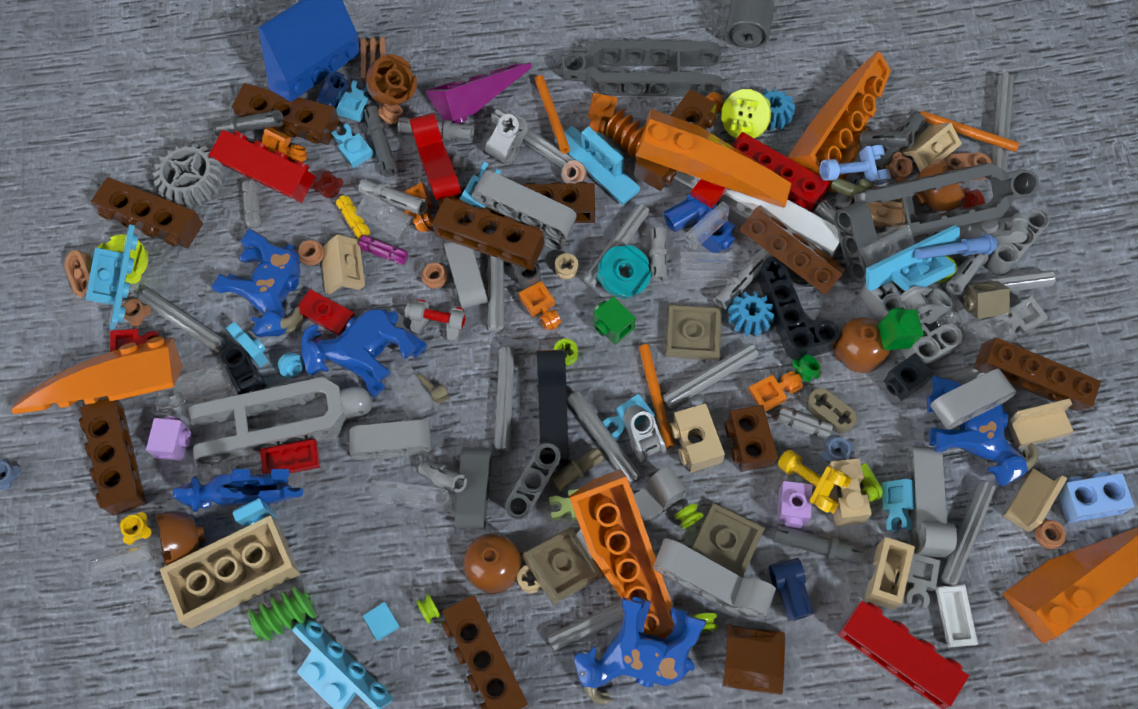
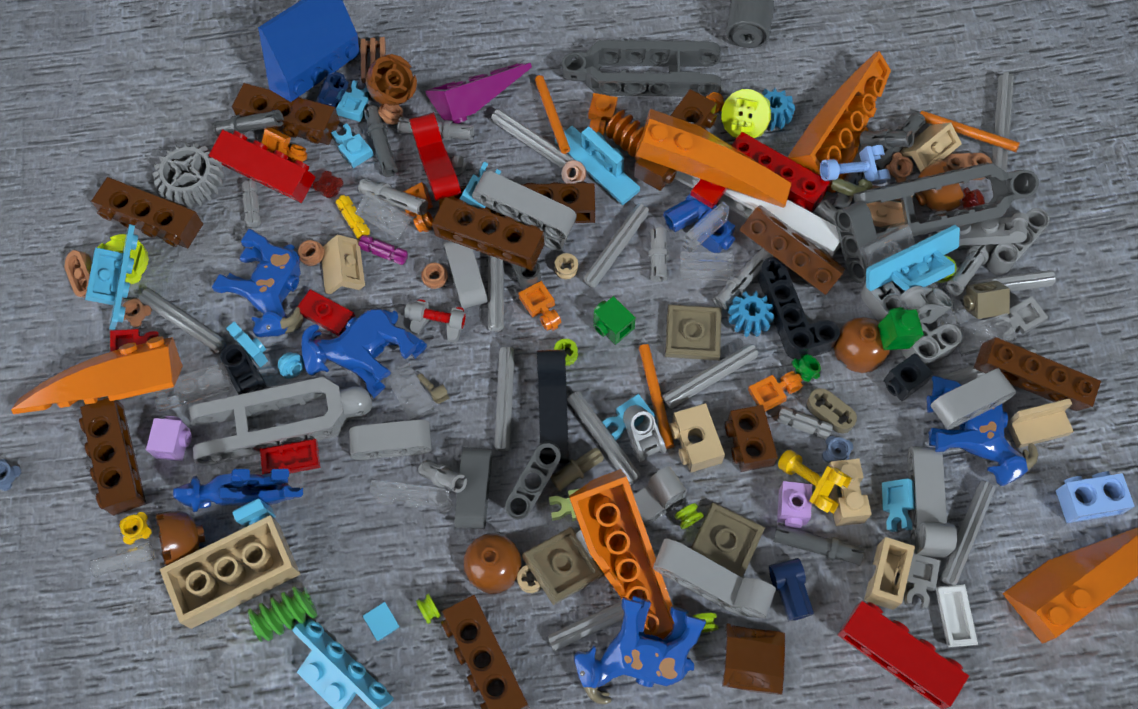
light grey piece [485,114,528,165] -> none
teal plate [597,245,651,300] -> none
lime arm [861,463,883,502] -> none
medium blue pin [914,233,997,260] -> none
tan panel [1003,468,1067,533] -> none
nougat plate [1034,520,1066,549] -> none

